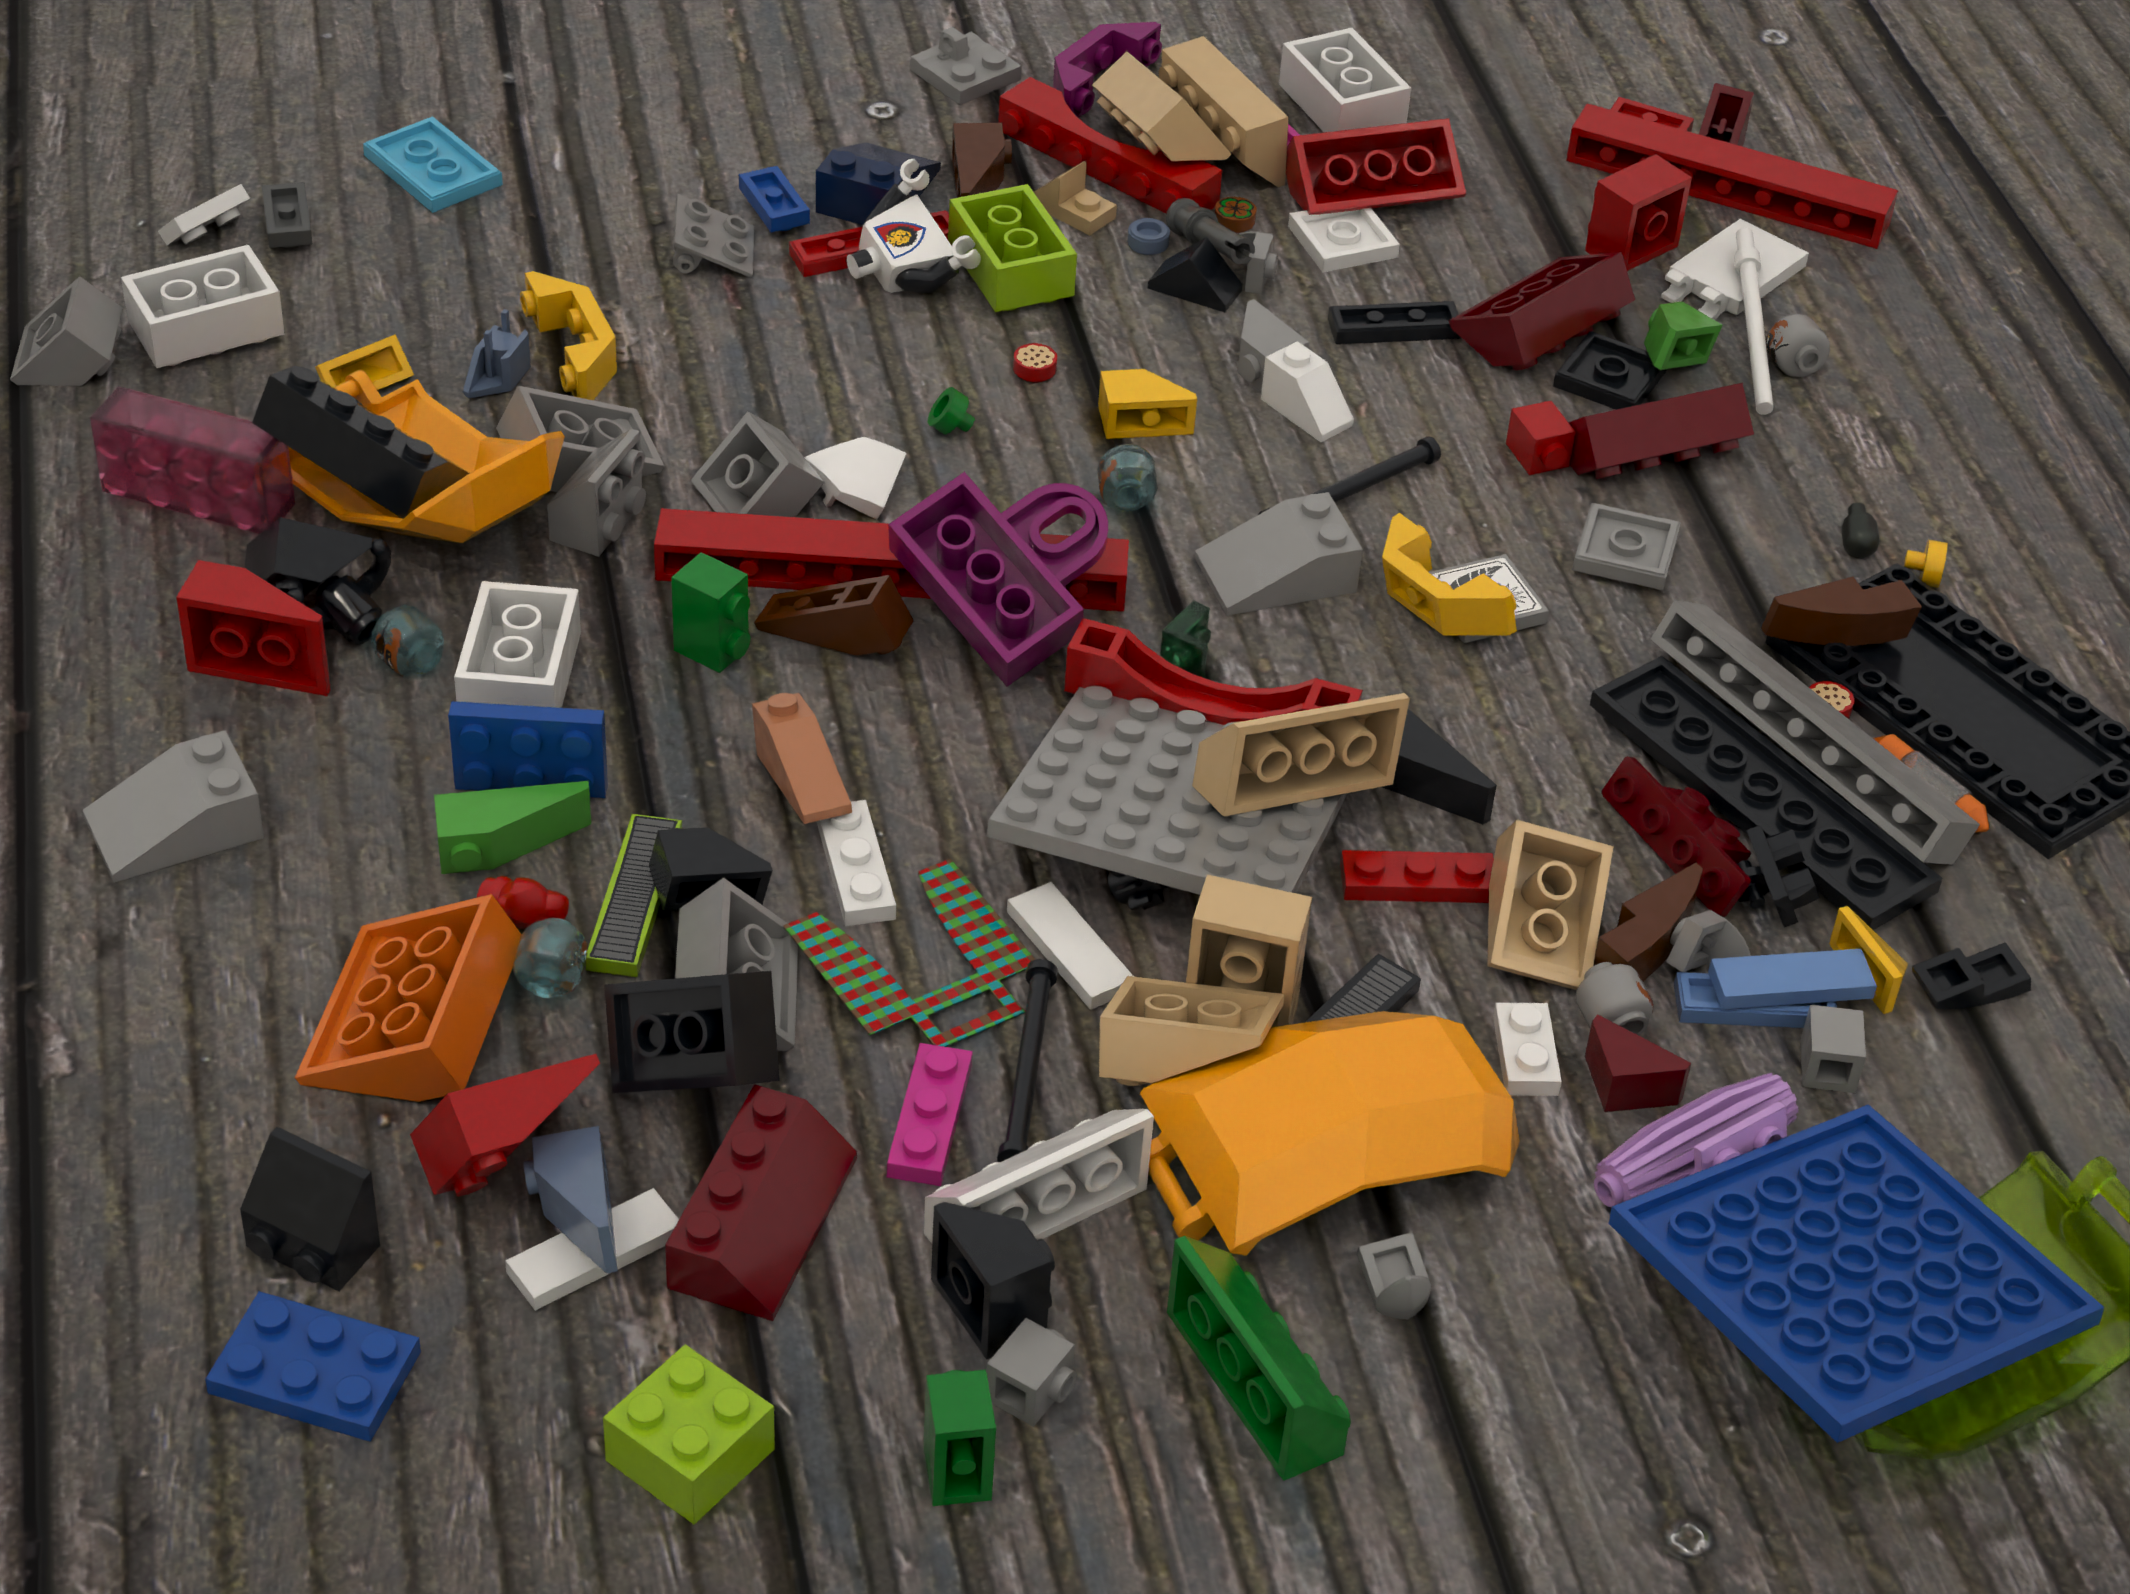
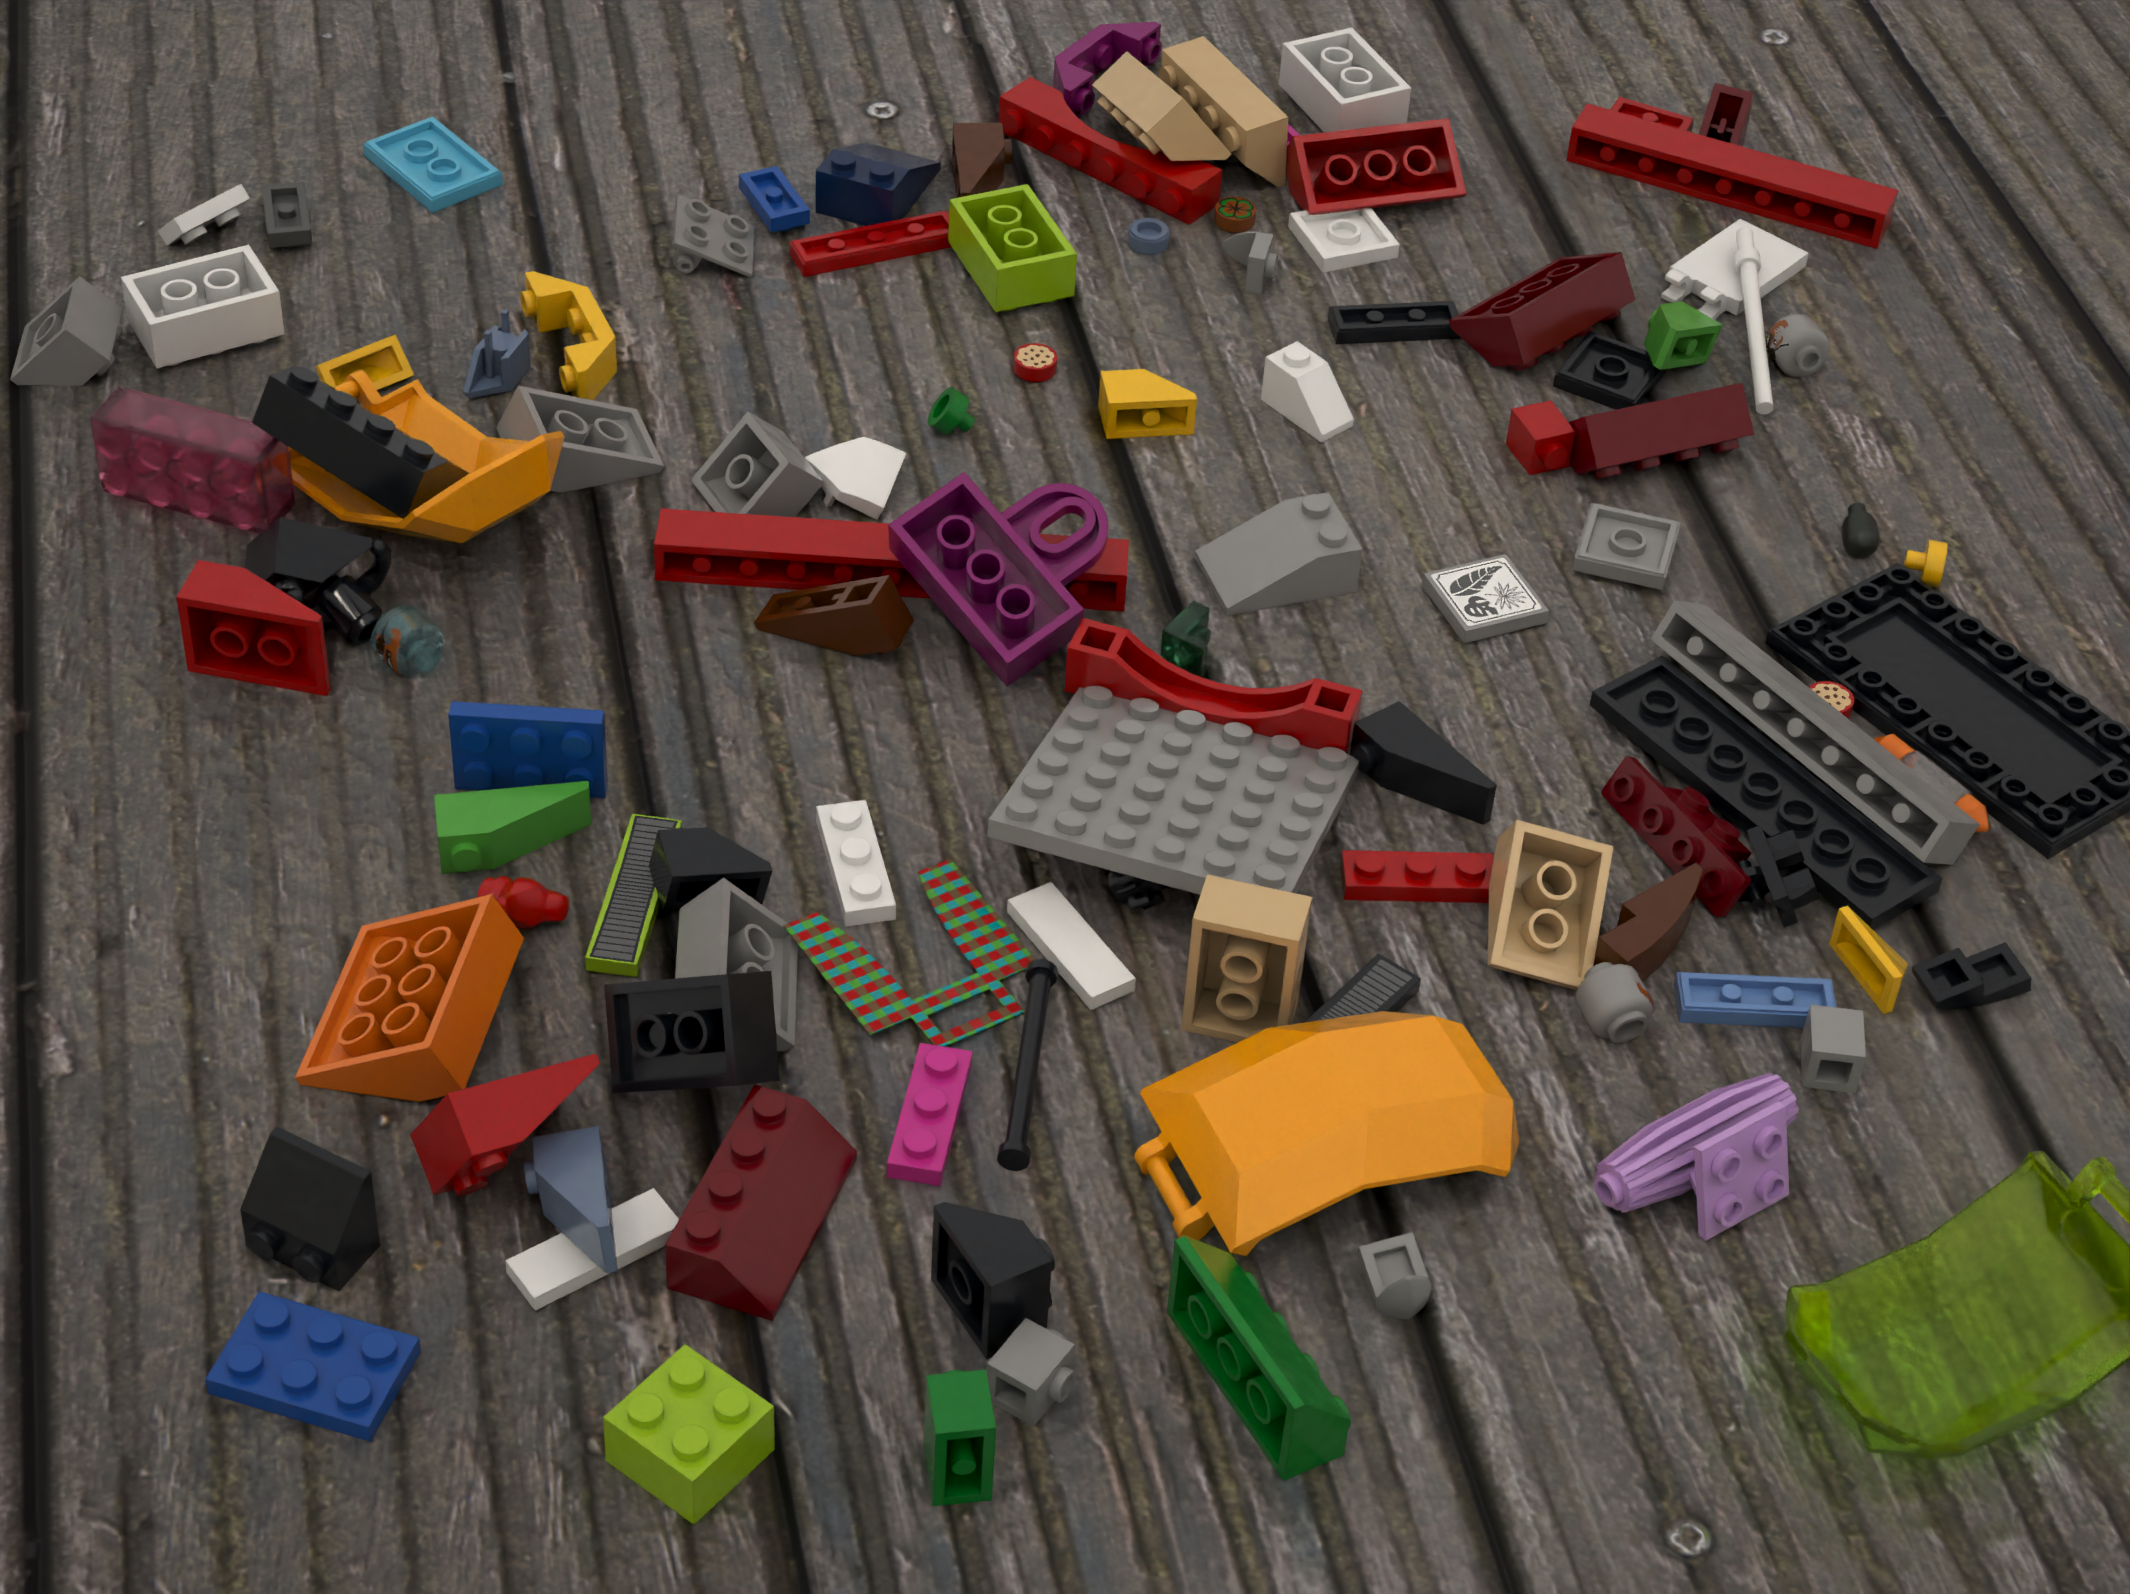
light grey slope [82,730,264,883] -> none
white brick [454,581,581,708] -> none
clear light blue head [514,918,588,998] -> none
light grey slope [547,429,646,557] -> none
green brick [671,552,751,673] -> none
nougat slope [752,693,852,824] -> none
white torso [847,159,981,294] -> none
light grey hinge [910,27,1022,105] -> none
white slope [924,1109,1154,1244] -> none
tan slope [1033,161,1117,236] -> none
clear light blue head [1097,444,1158,512] -> none
tan slope [1099,976,1284,1086] -> none
black slope [1148,237,1242,313] -> none
dark grey pin [1166,198,1255,265] -> none
tan slope [1192,693,1410,817] -> none
light grey slope [1238,299,1310,392] -> none
black bar [1258,436,1441,515] -> none
yellow slope [1382,513,1517,636] -> none
white plate [1493,1003,1562,1096] -> none
dark red slope [1584,1014,1691,1112] -> none
red brick [1585,154,1692,271] -> none
blue plate [1608,1104,2105,1443] -> none
light grey plate [1666,910,1751,972] -> none
medium blue tile [1708,948,1877,1009] -> none
reddish brown slope [1761,577,1922,646] -> none

